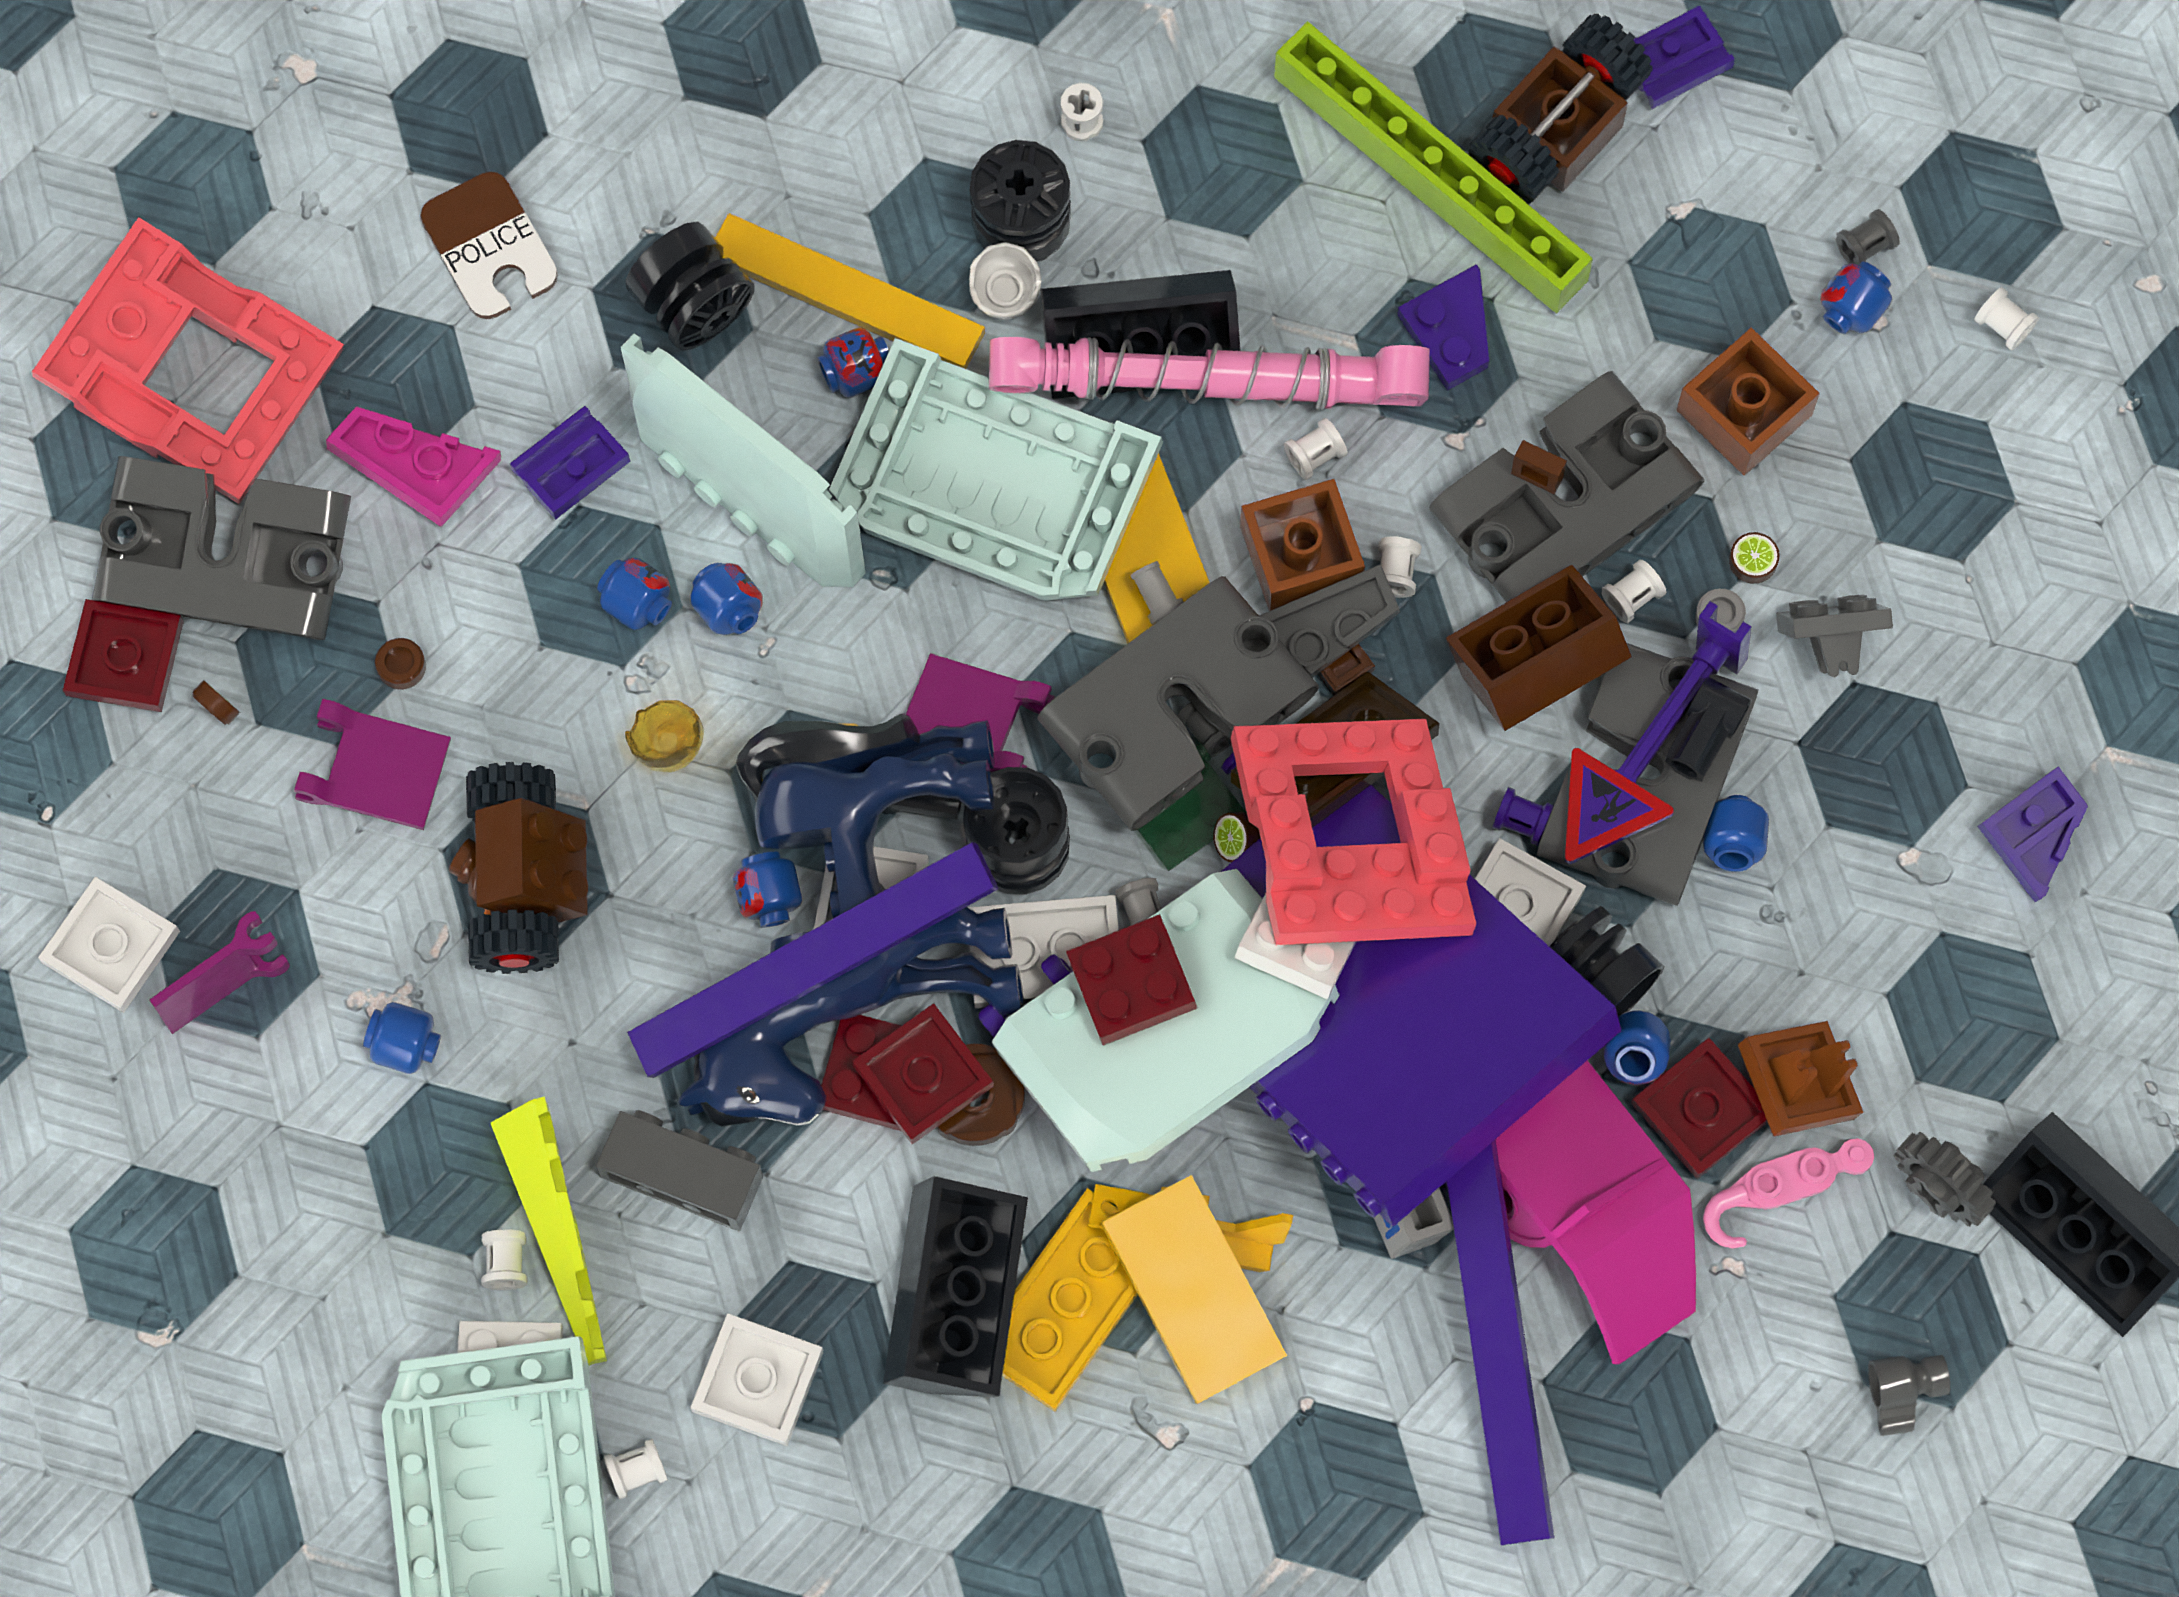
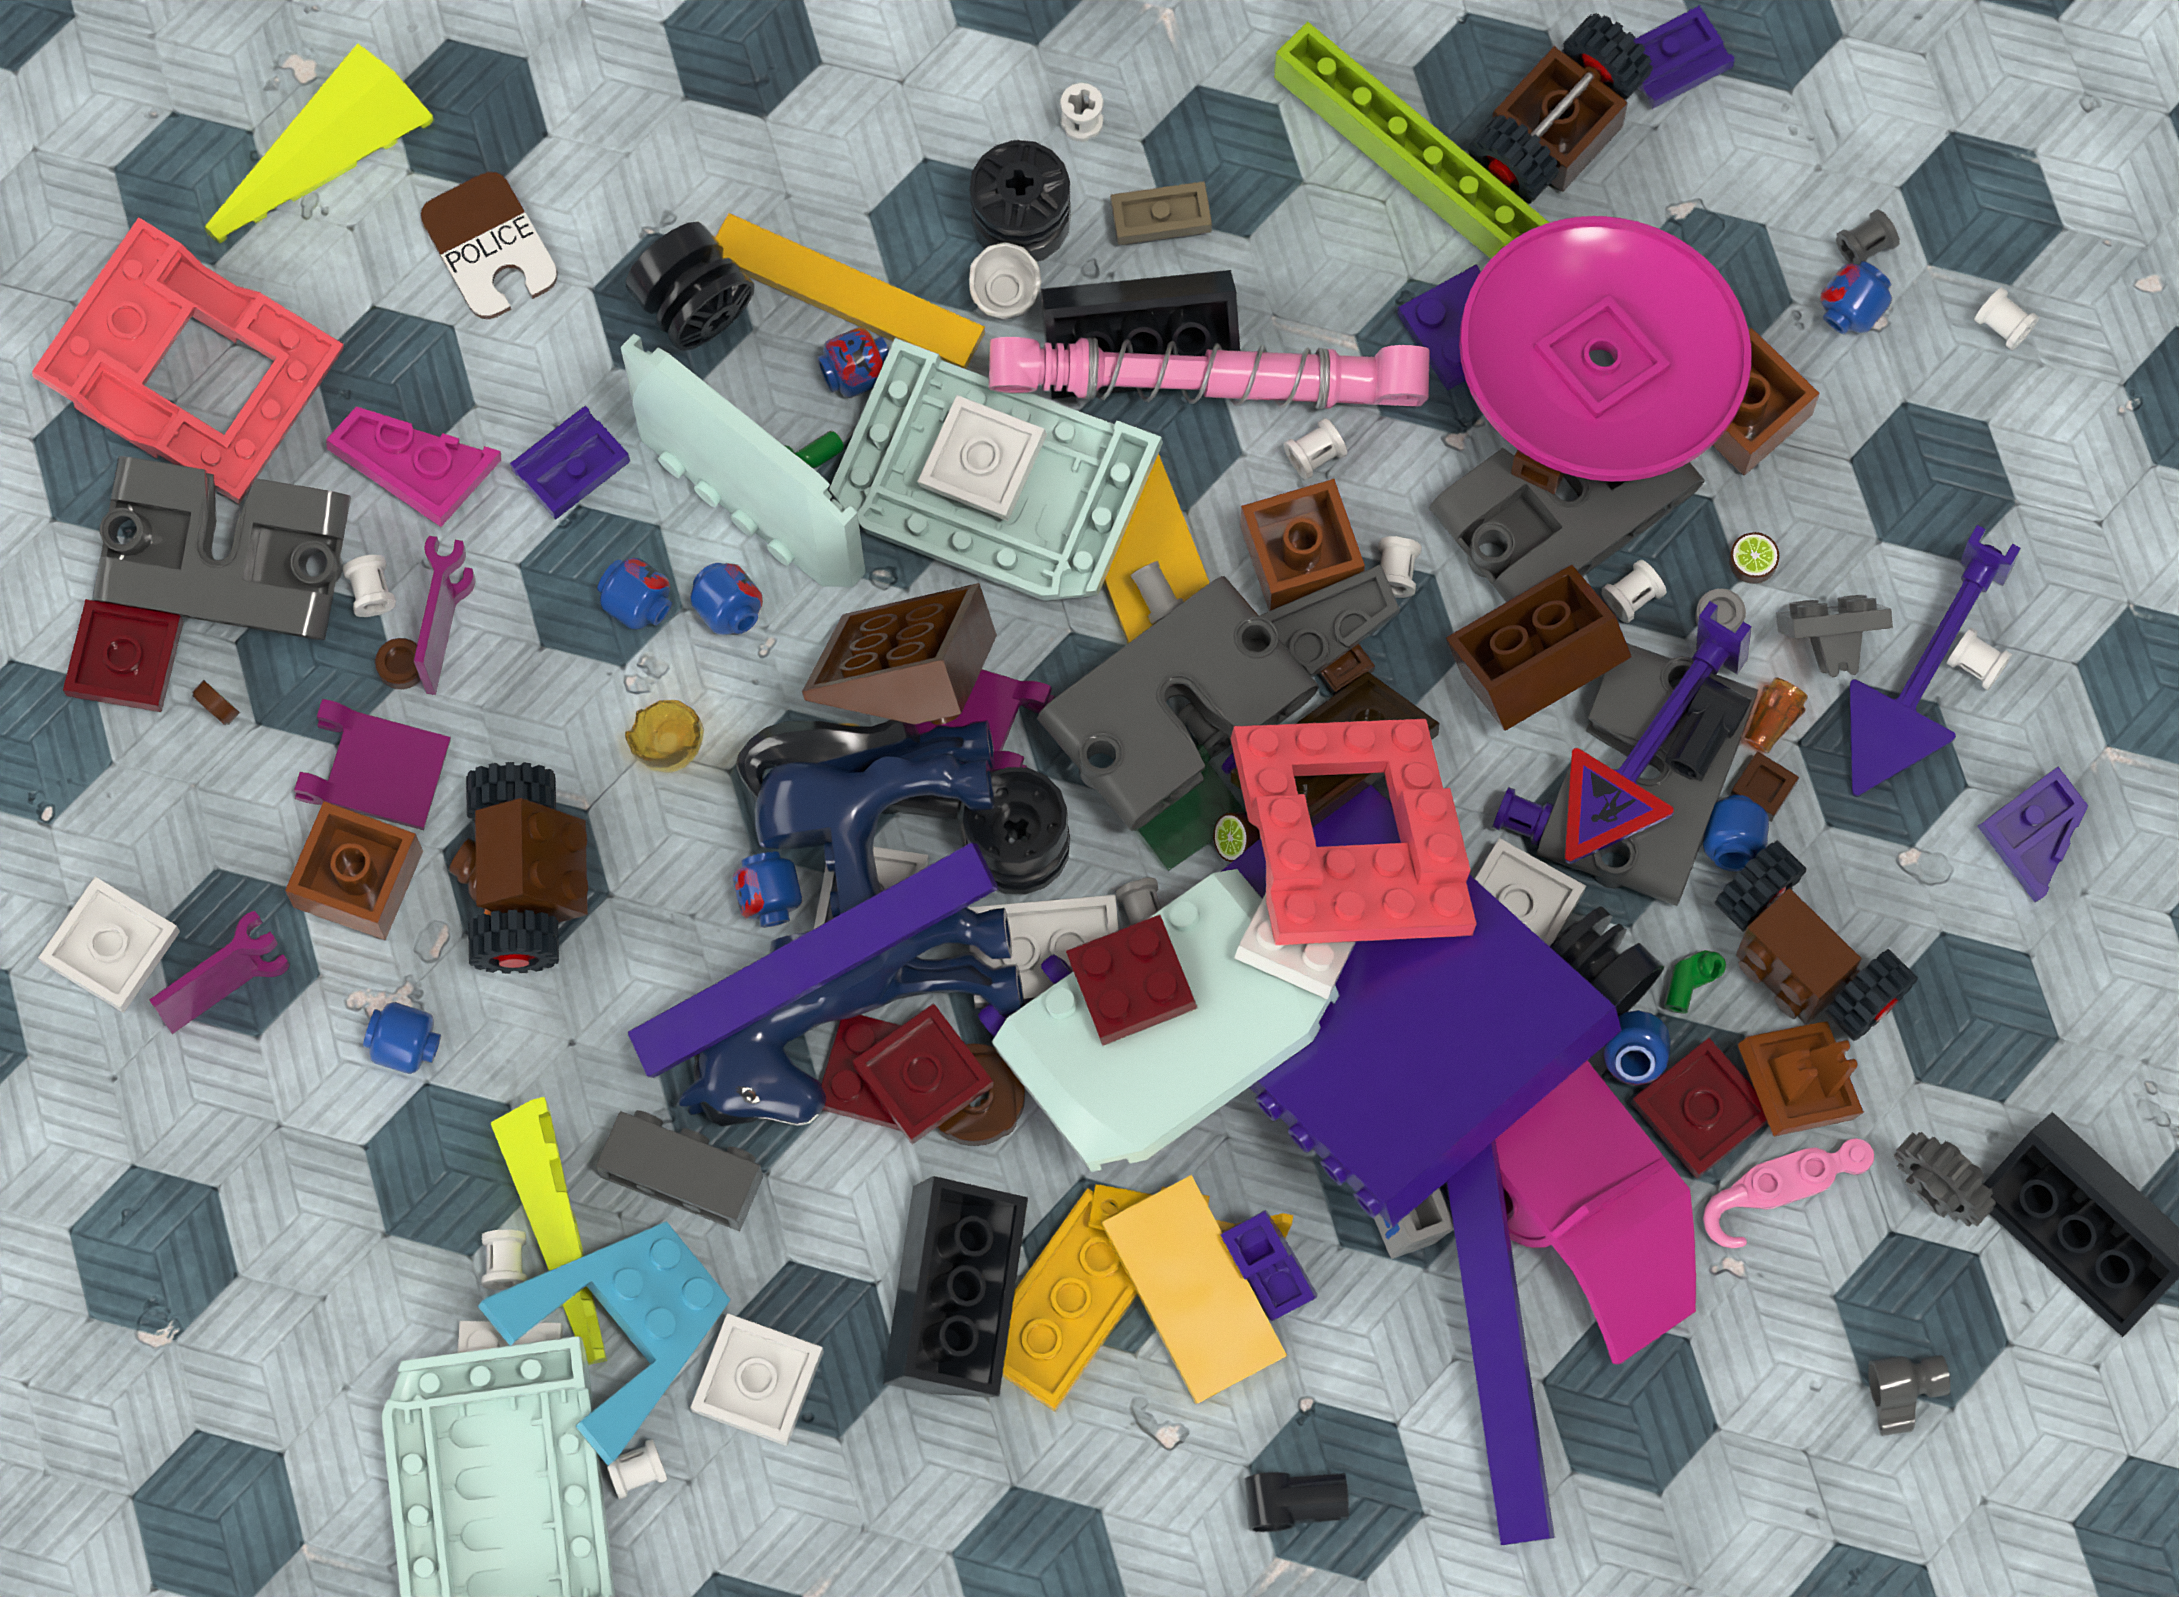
none -> neon yellow wedge [205,43,434,244]
none -> dark orange brick [285,801,423,940]
none -> white bush [342,555,396,617]
none -> magenta flag [414,535,476,695]
none -> medium azure wing [478,1221,731,1466]
none -> green arm [784,431,844,469]
none -> reddish brown slope [802,583,997,725]
none -> white plate [918,395,1047,521]
none -> dark tan plate [1111,181,1212,245]
none -> dark purple slope [1220,1210,1318,1322]
none -> black piece [1245,1472,1349,1532]
none -> dark pink dish [1459,216,1751,481]
none -> green arm [1664,950,1726,1014]
none -> brick [1714,840,1918,1041]
none -> reddish brown tile [1730,751,1799,822]
none -> clear orange cone [1743,677,1808,754]
none -> dark purple piece [1849,525,2021,797]
none -> white bush [1947,628,2013,690]

